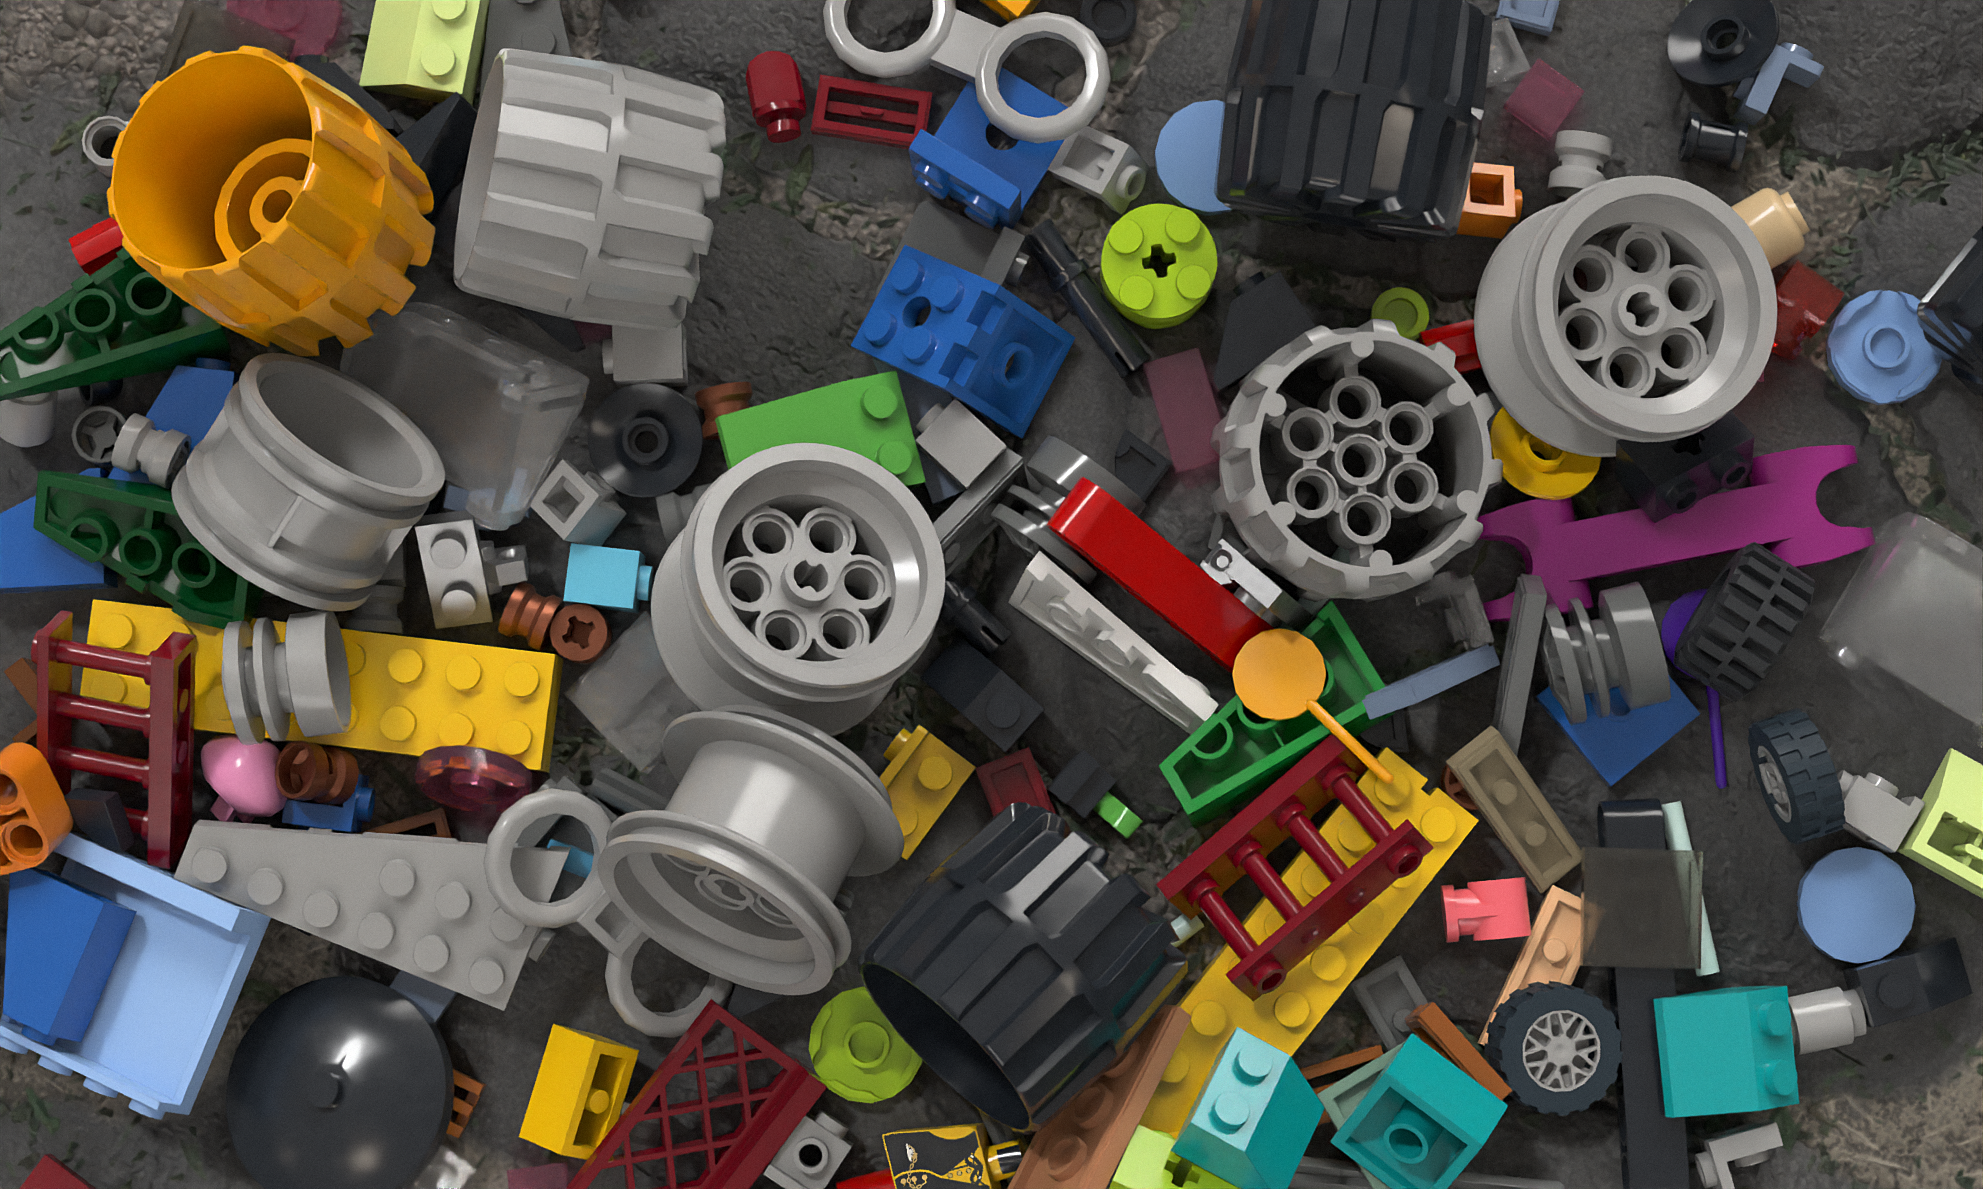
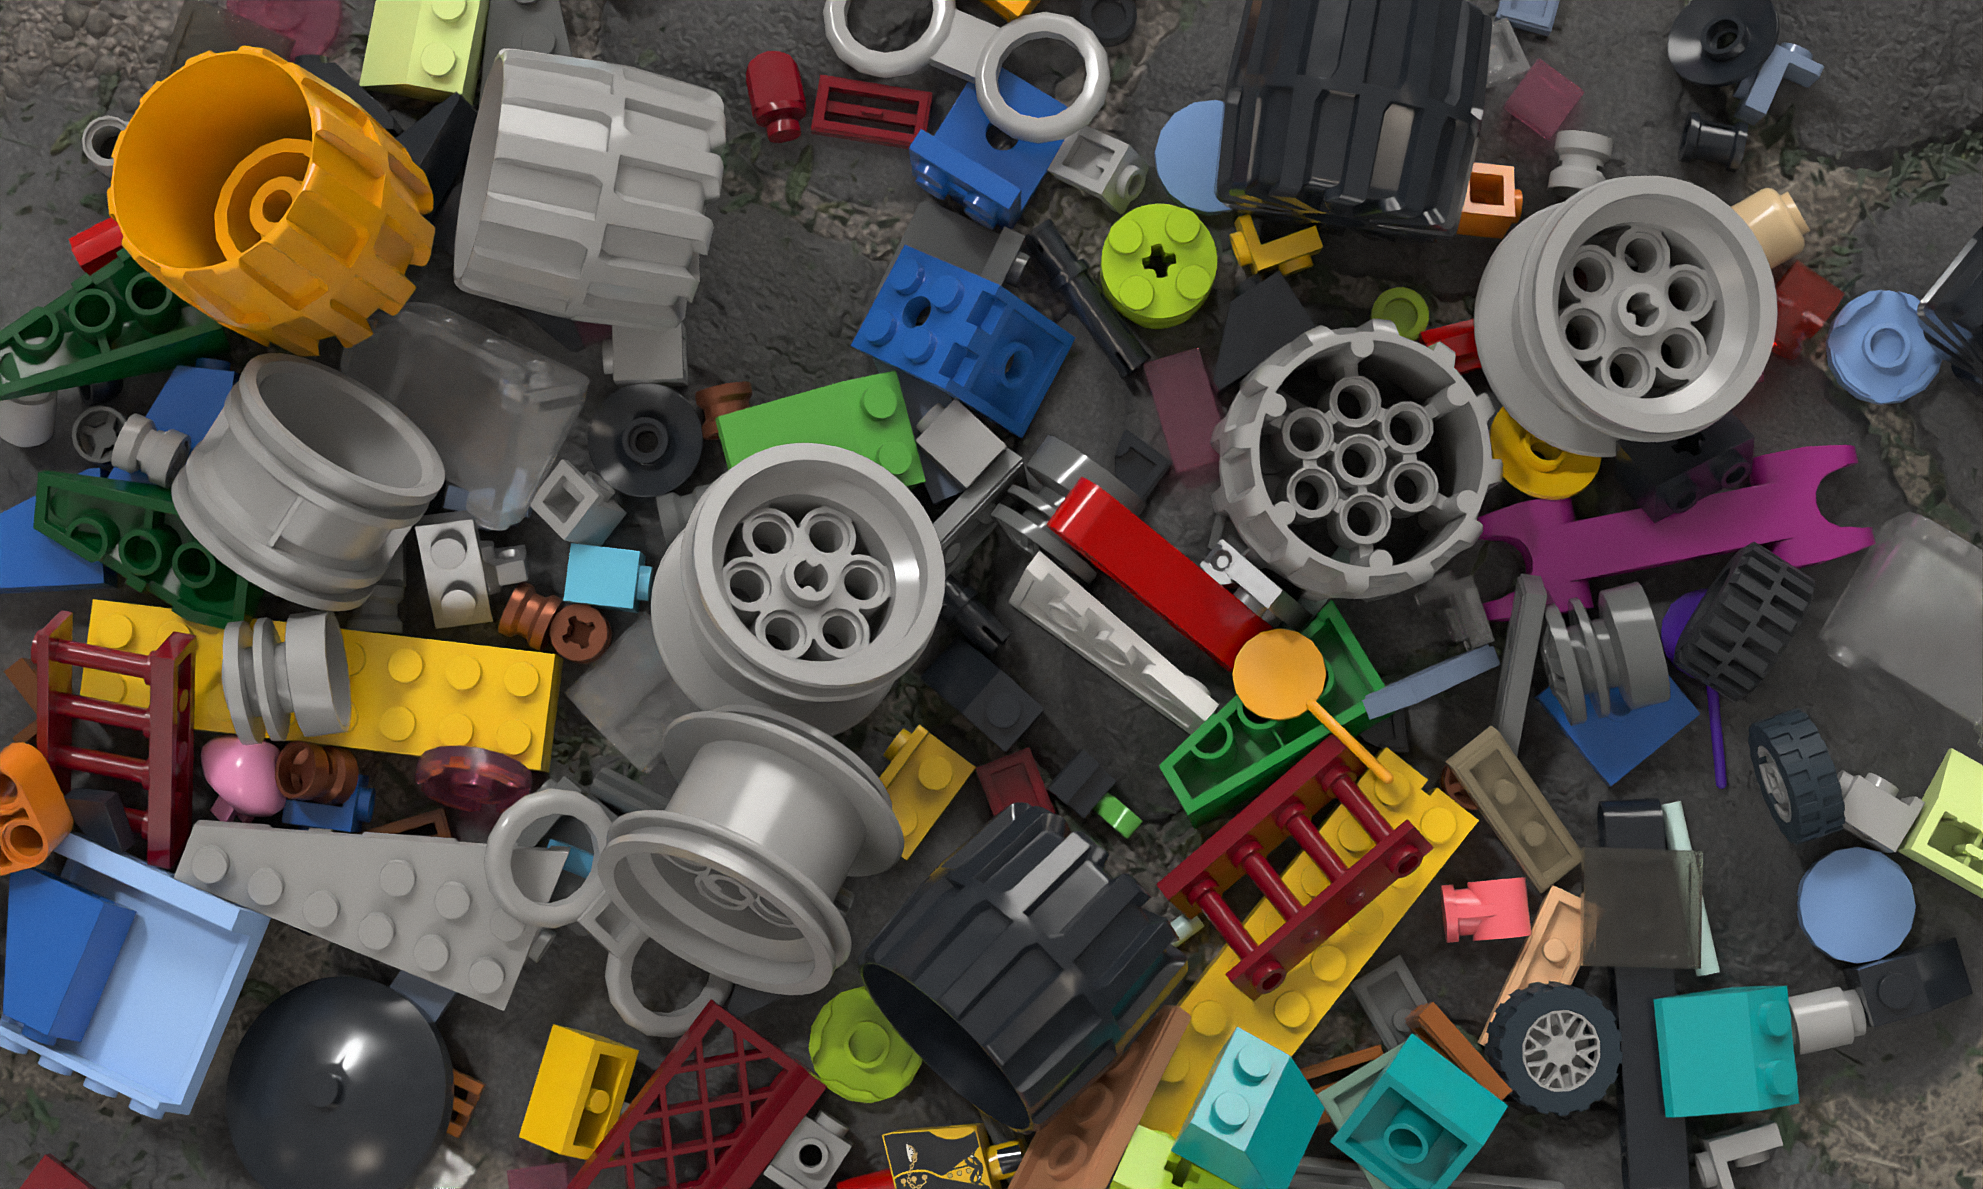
none -> yellow bracket [1229,214,1323,277]

